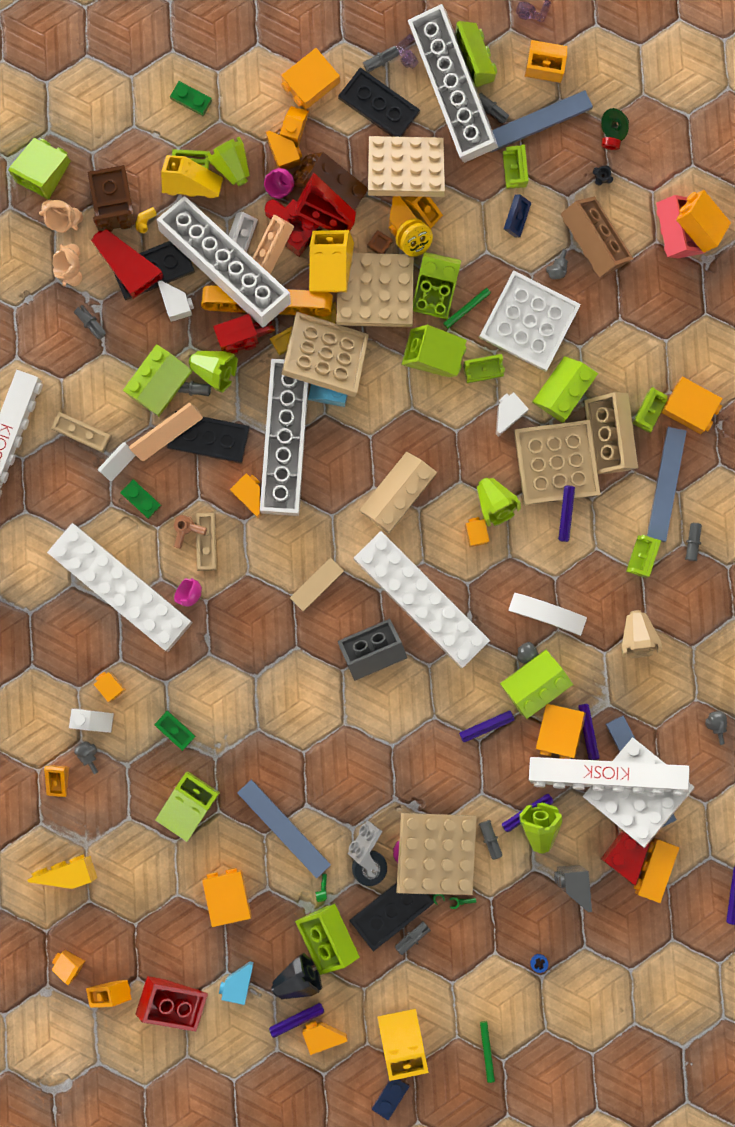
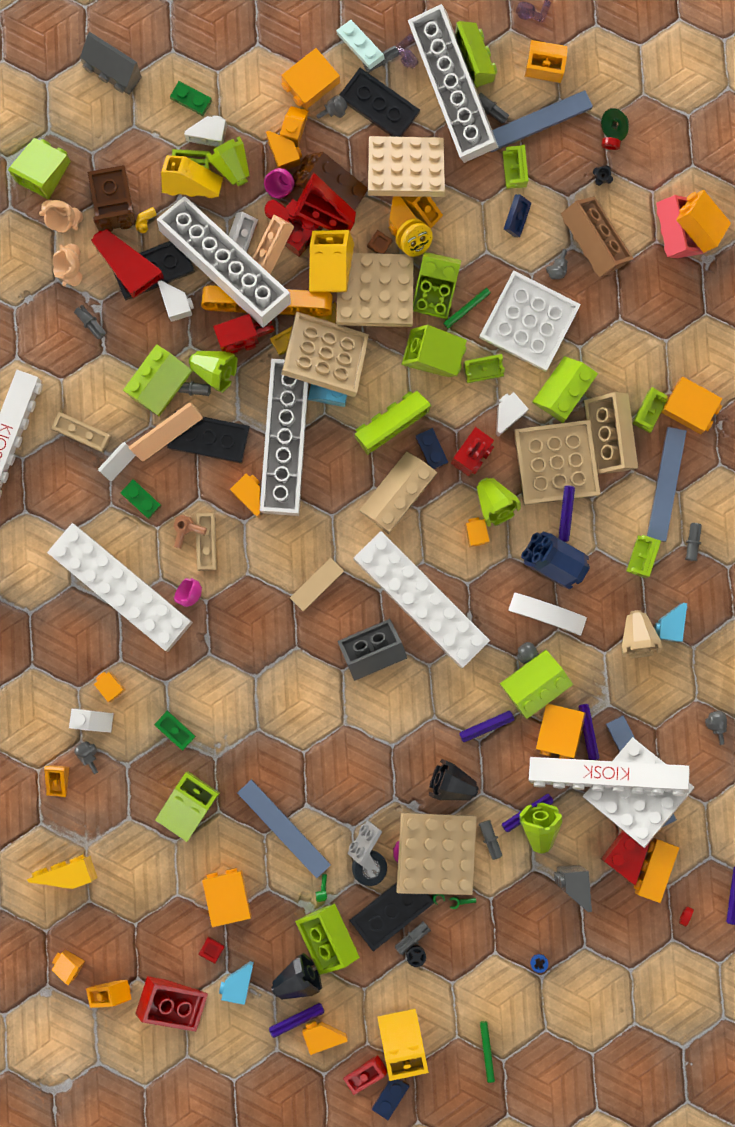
none -> dark grey slope [80,32,142,95]
none -> white slope [184,116,227,147]
none -> red tile [198,936,225,964]
none -> dark grey piece [316,95,348,119]
none -> light aqua plate [336,20,385,69]
none -> red slope [343,1055,388,1095]
none -> lime slope [354,391,431,455]
none -> black wheel [406,945,426,967]
none -> dark blue plate [415,428,448,469]
none -> black cone [429,759,479,800]
none -> red brick [451,427,494,476]
none -> dark blue brick [521,531,590,589]
none -> medium azure slope [654,603,687,642]
none -> red tile [679,906,694,927]

